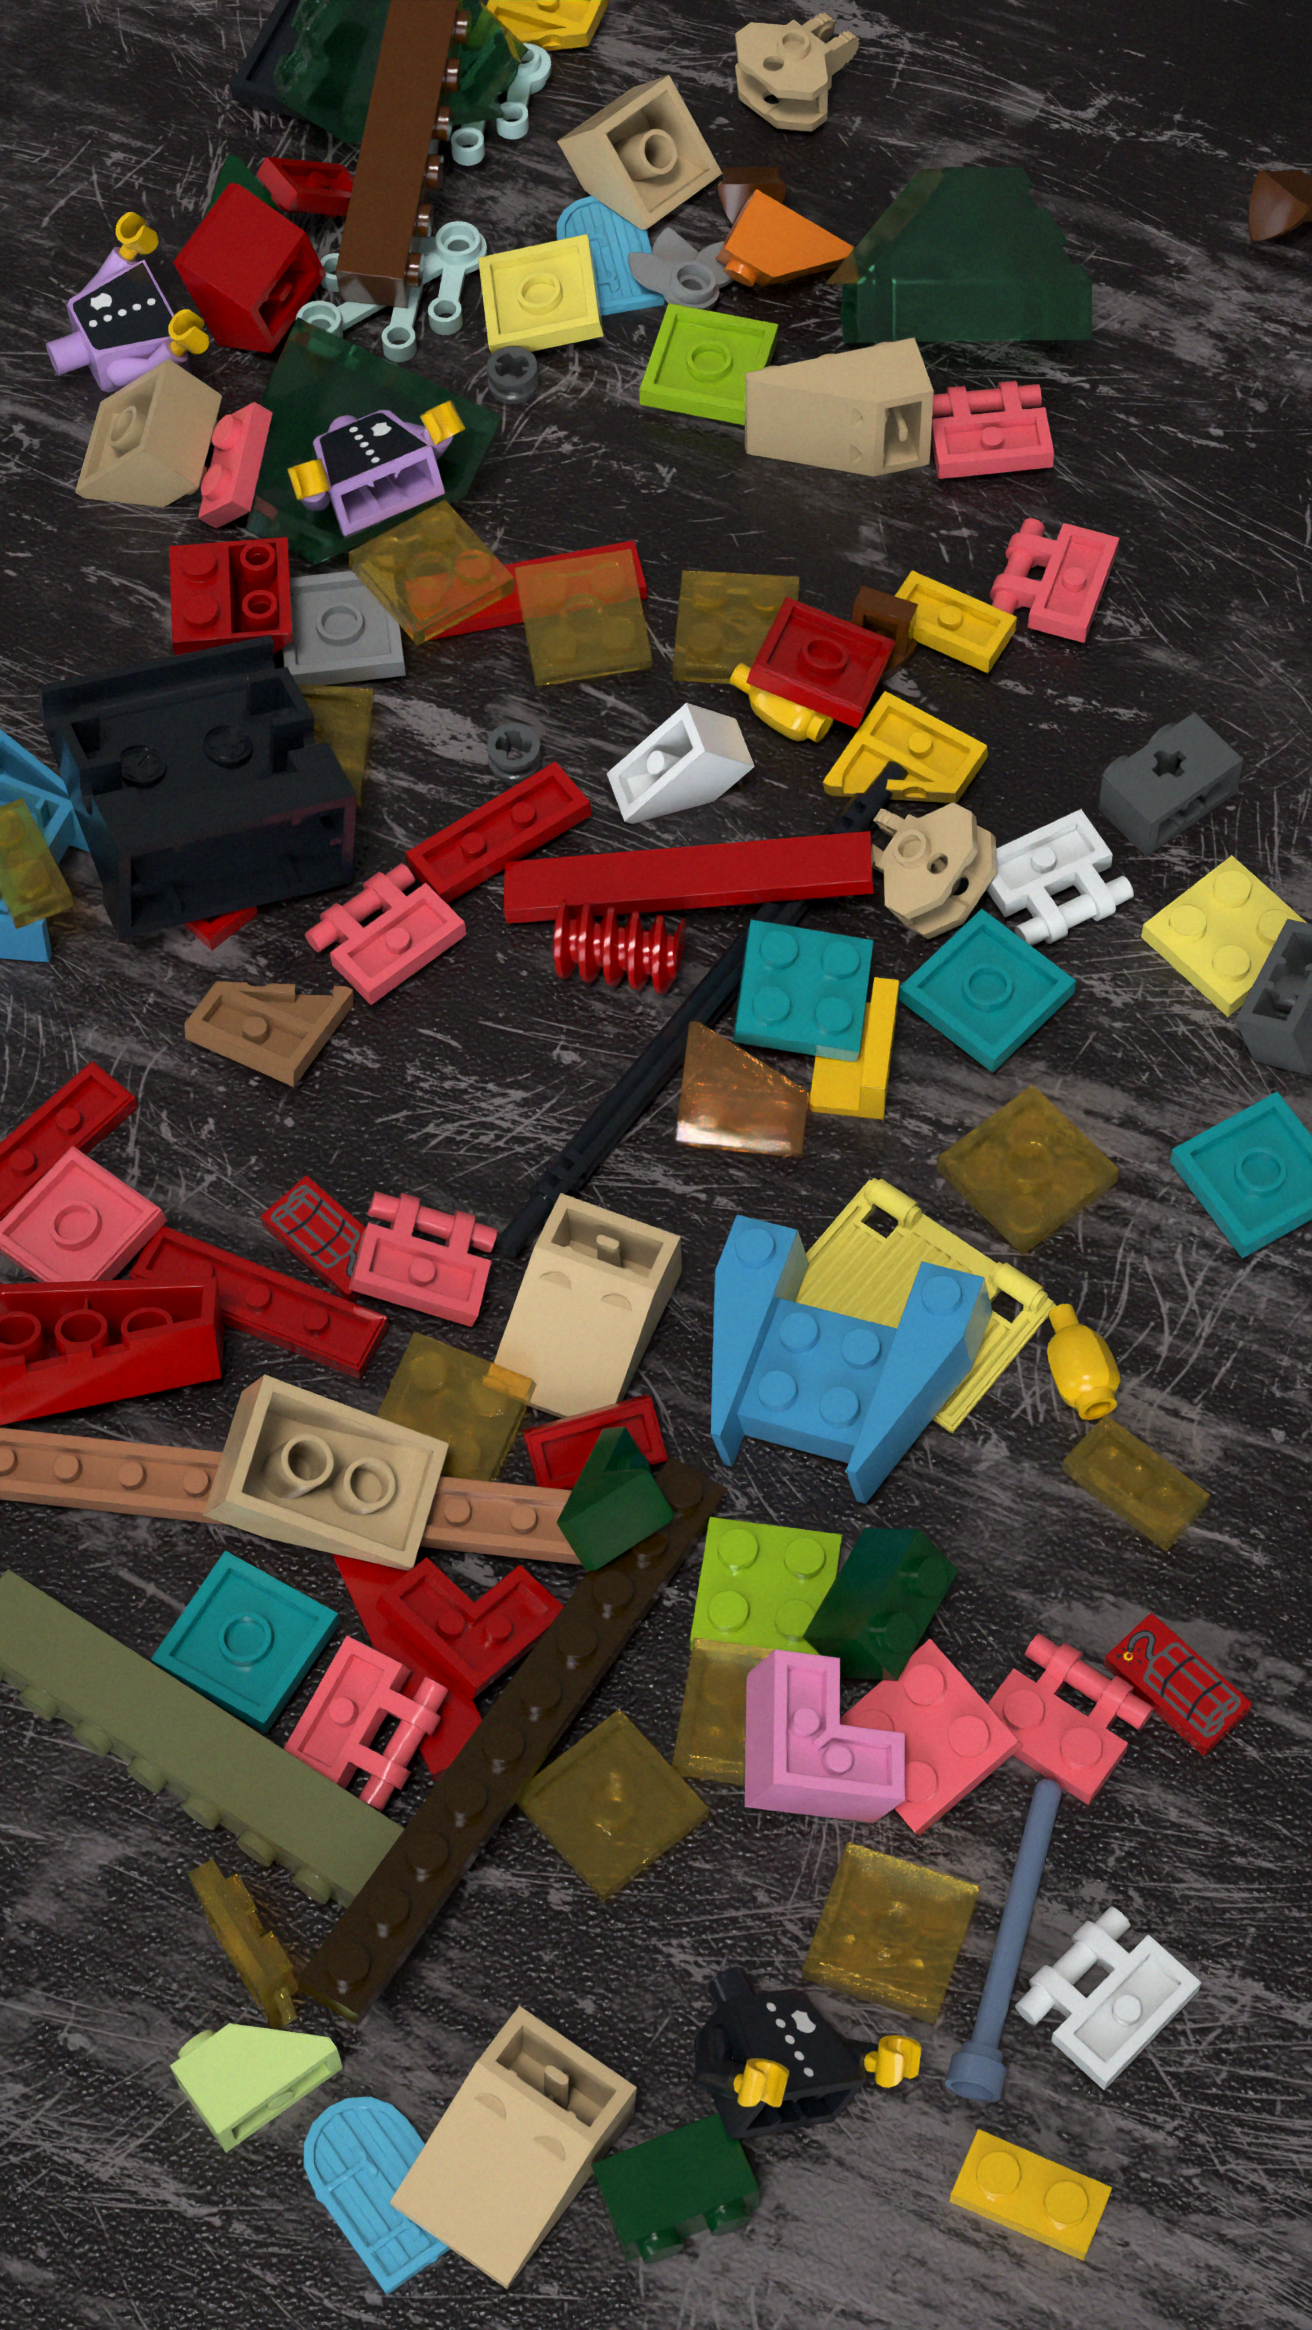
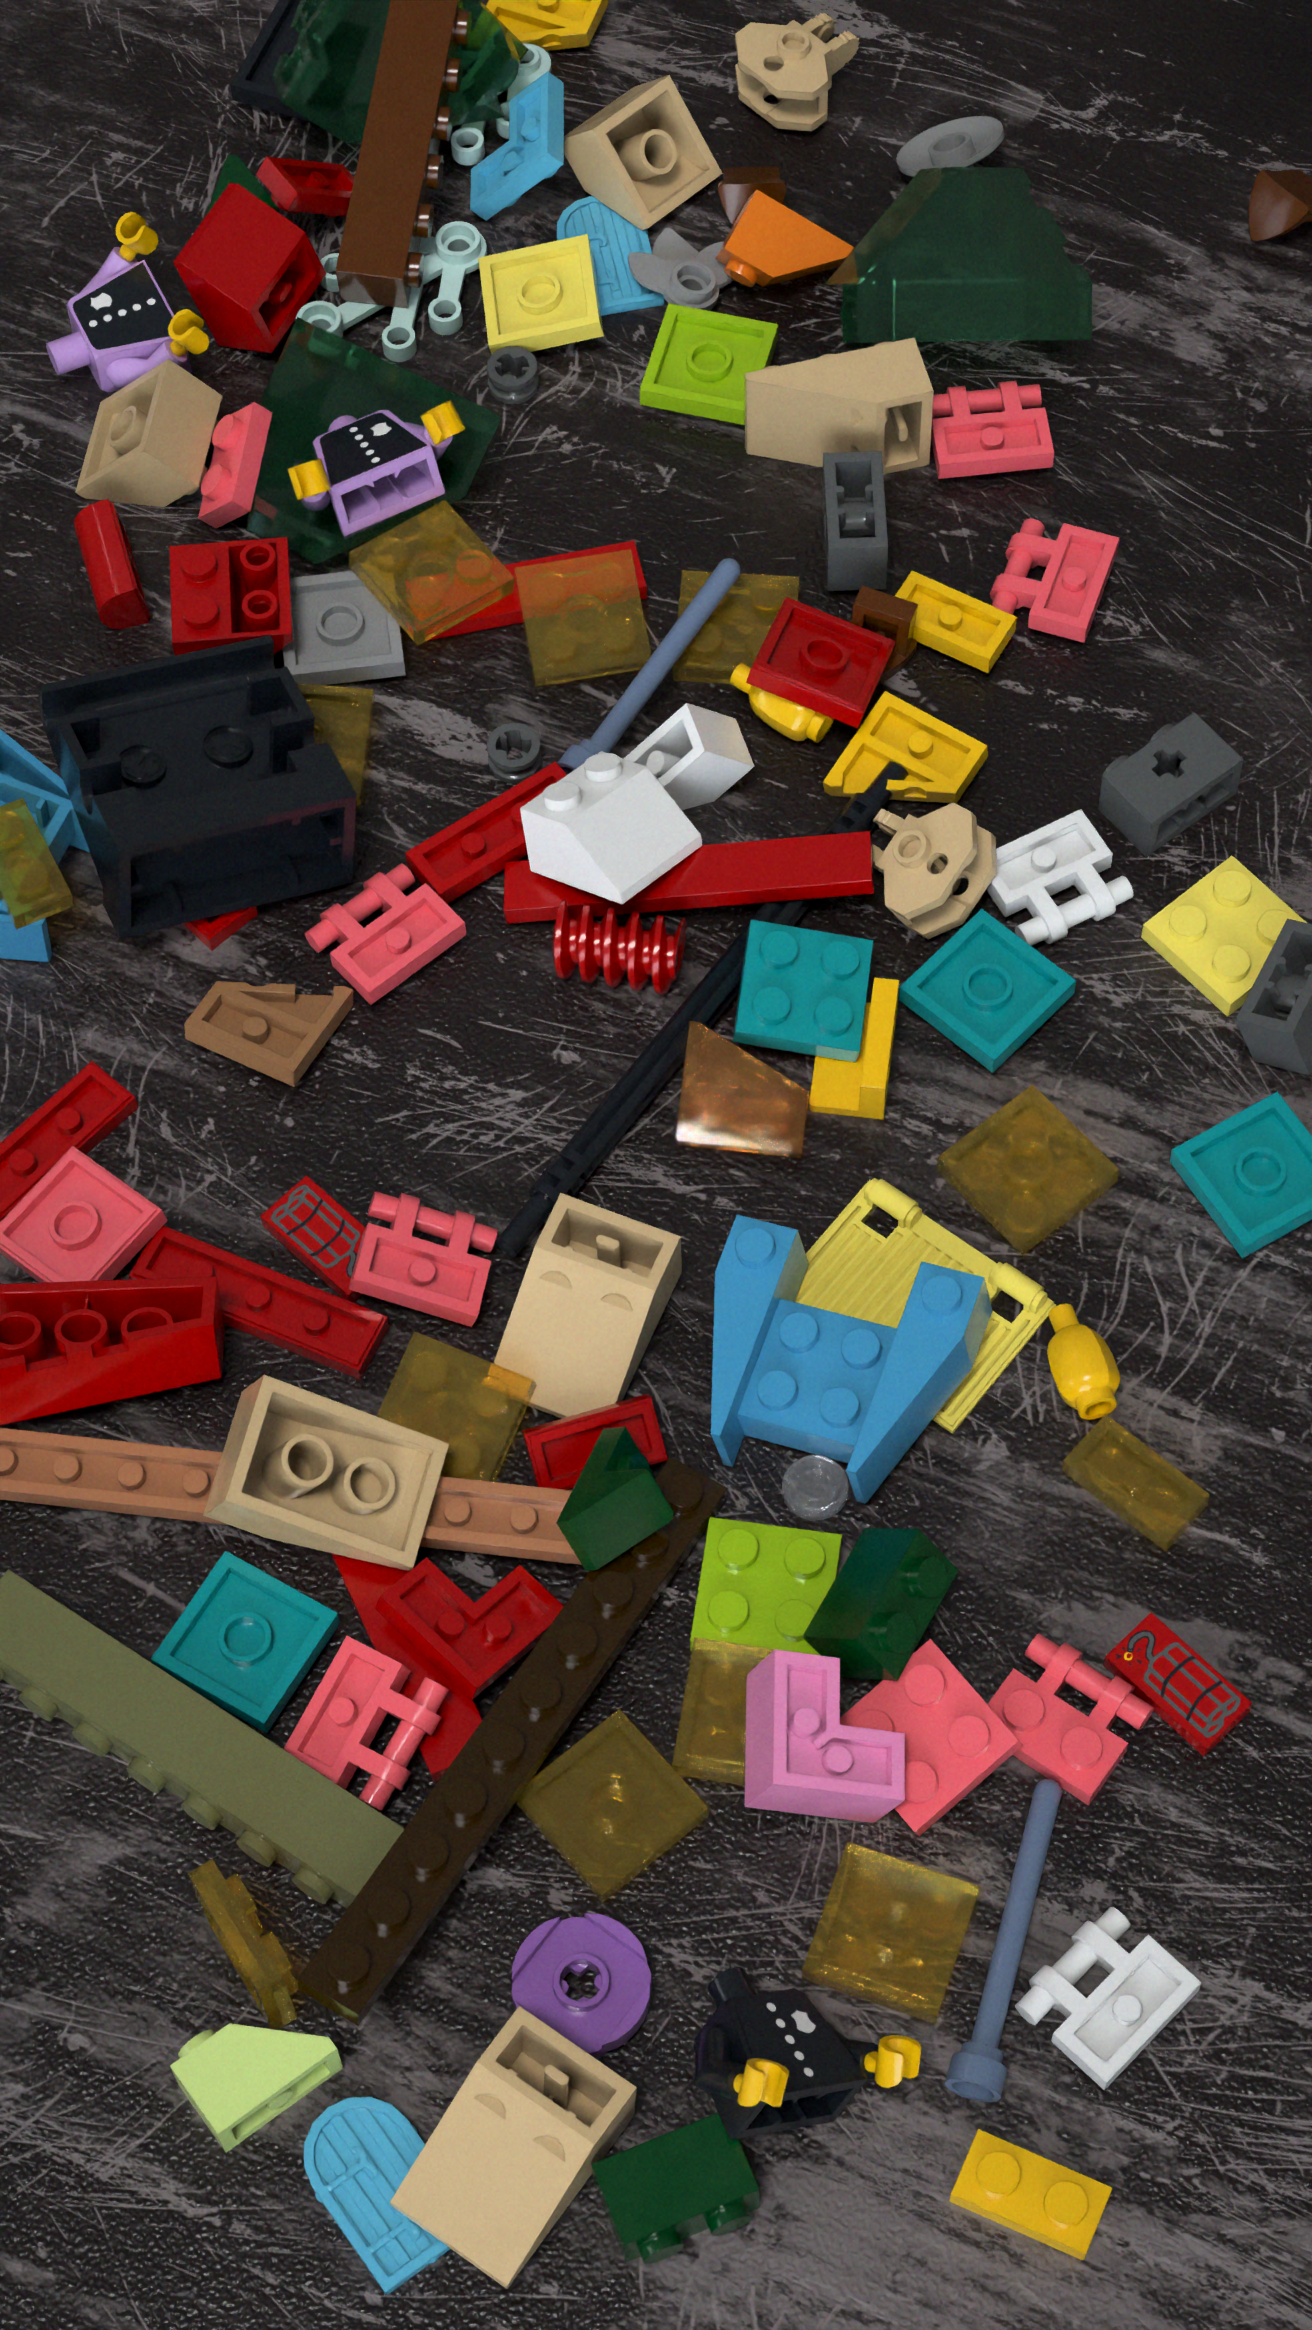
none -> red brick [74,499,151,629]
none -> medium azure plate [470,71,564,221]
none -> medium lavender plate [511,1913,652,2059]
none -> white slope [520,751,702,904]
none -> sand blue piece [557,558,741,775]
none -> clear plate [782,1455,849,1520]
none -> dark grey brick [822,451,888,591]
none -> light grey dish [896,116,1005,182]

